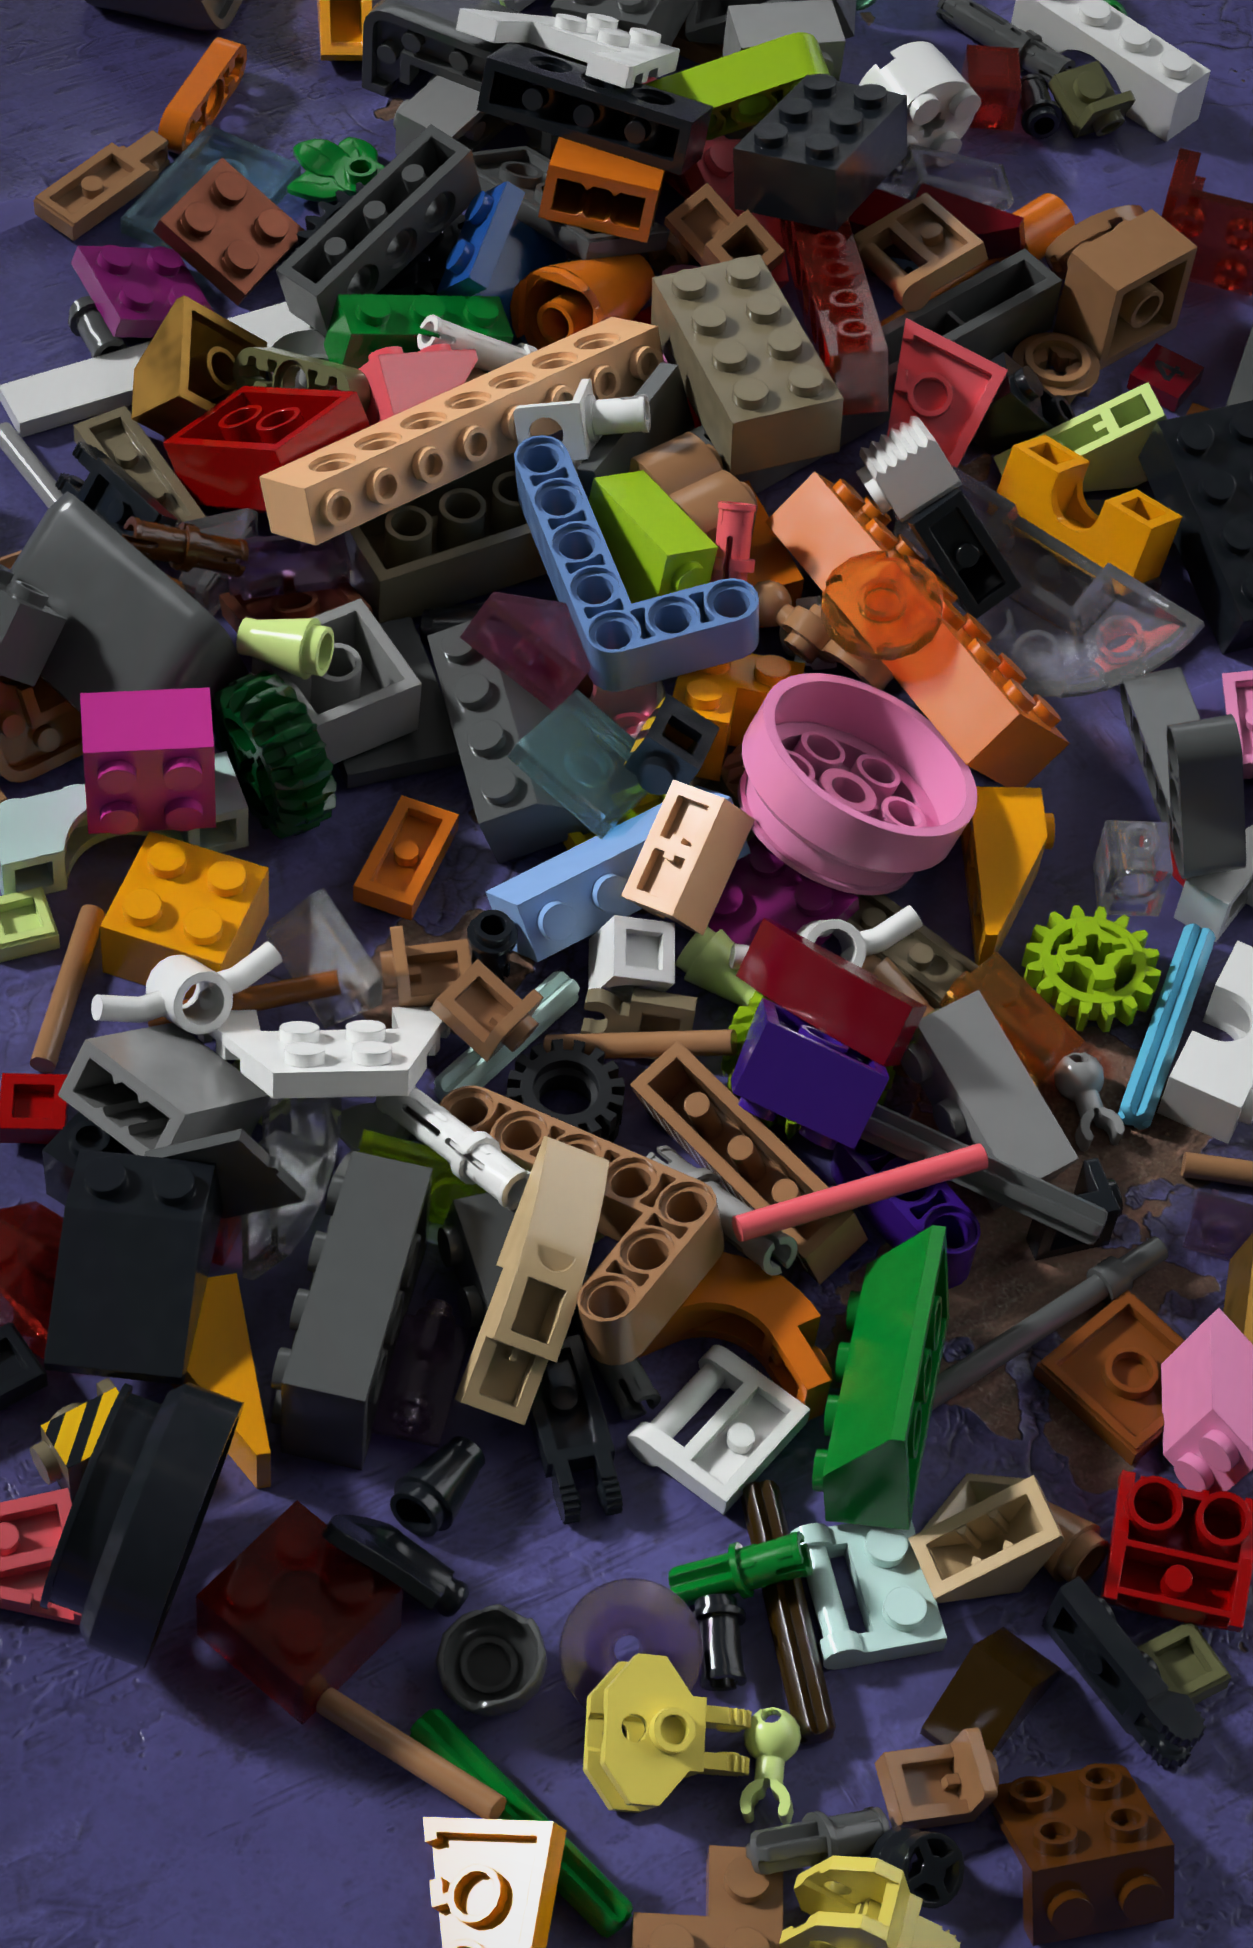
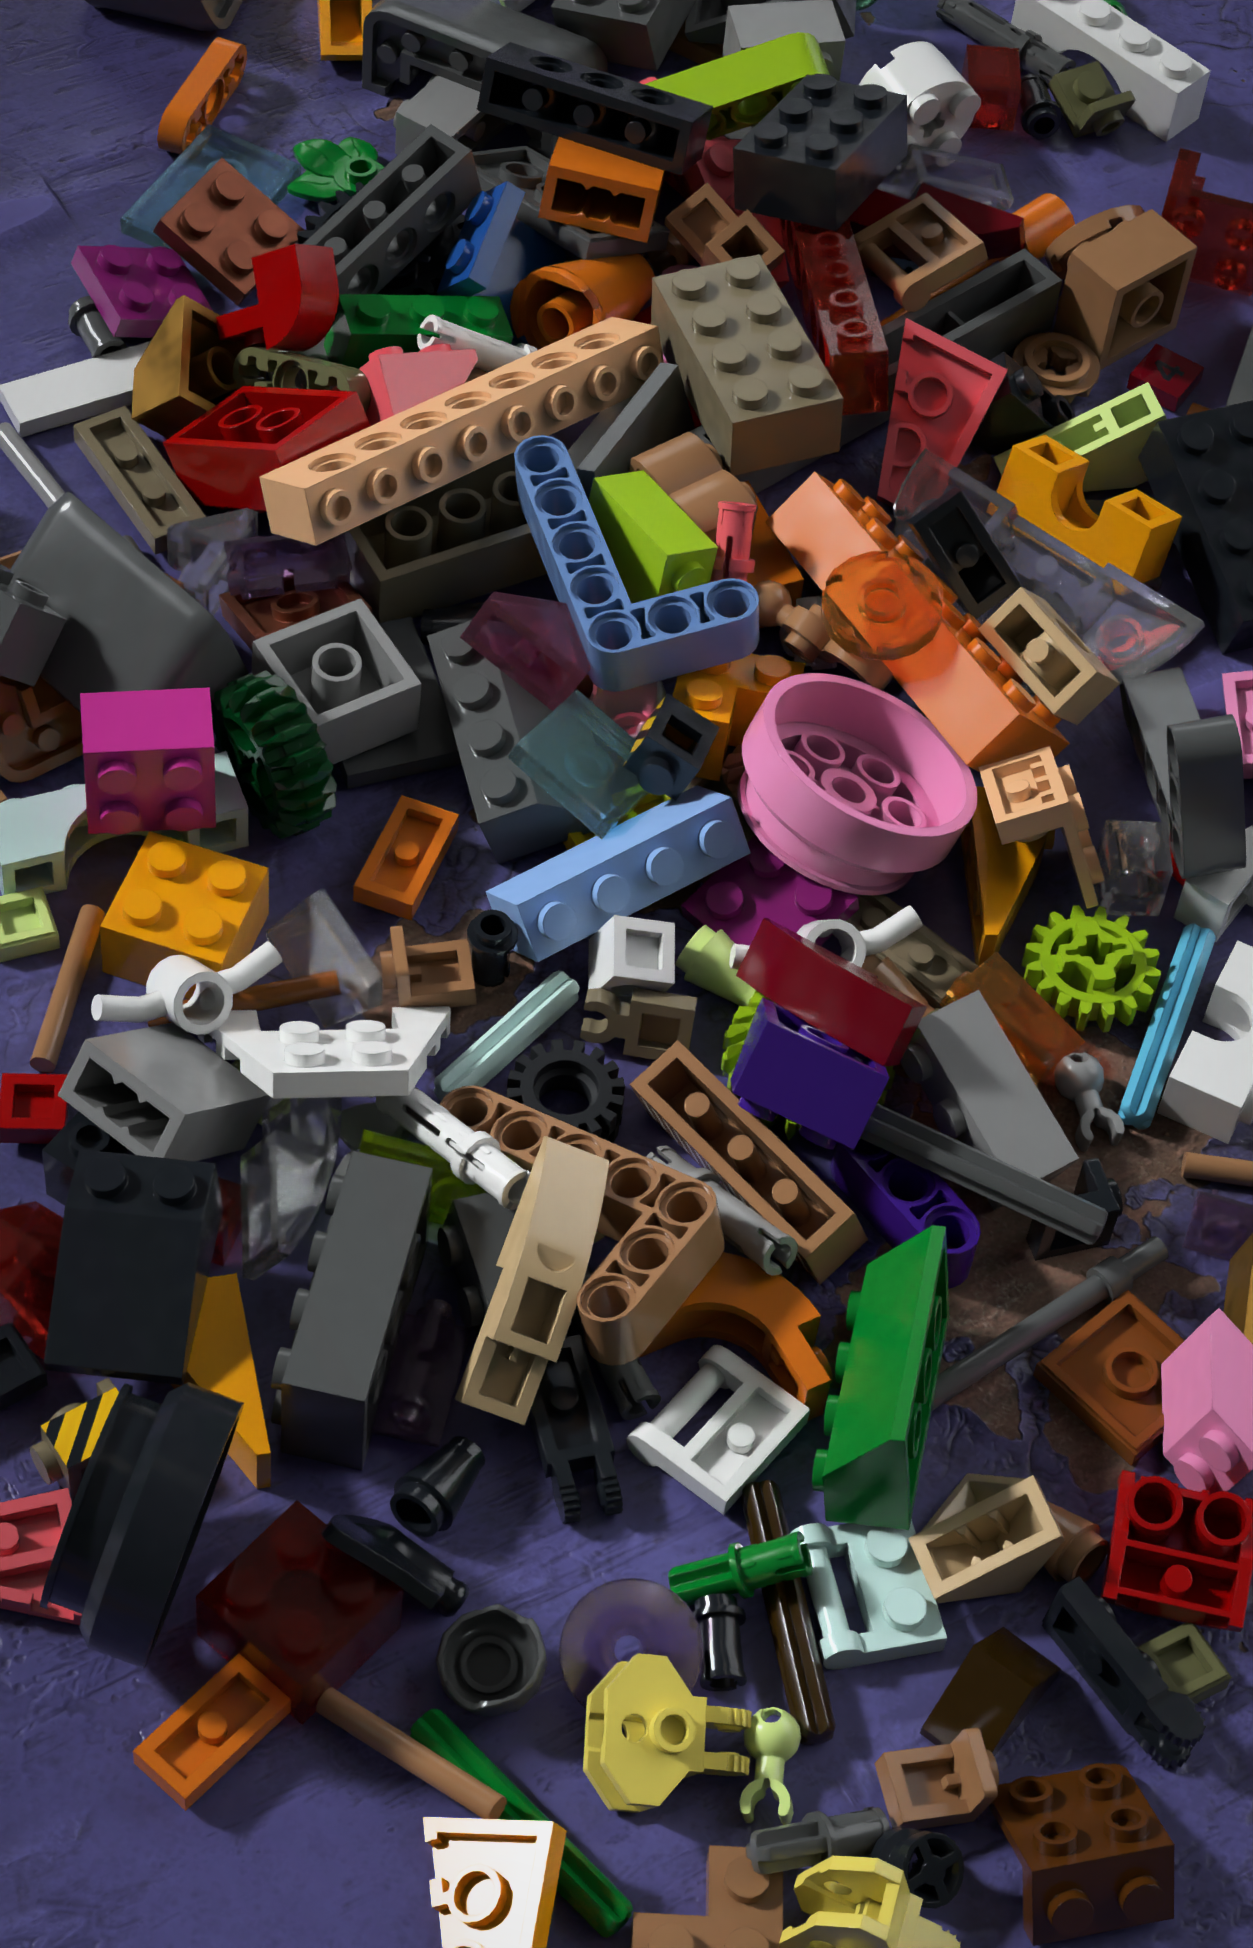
medium nougat hinge [33,130,170,241] -> none
black hinge [55,441,178,563] -> none
reddish brown pin [122,516,249,578] -> none
dark grey piece [144,1129,307,1220] -> none
yellowish green cone [236,617,334,680] -> none
medium nougat bracket [430,959,544,1062] -> none
white wing [456,8,680,88] -> none
white bracket [513,378,651,461] -> none
medium nougat bar [543,1029,737,1059] -> none
light nougat hinge [621,780,755,935] -> none
coral bar [732,1143,988,1243] -> none
white brick [856,416,962,522] -> none
none -> orange plate [133,1653,291,1811]
none -> red brick [216,244,339,352]
none -> tan brick [978,587,1120,725]
none -> light nougat bracket [978,746,1105,909]

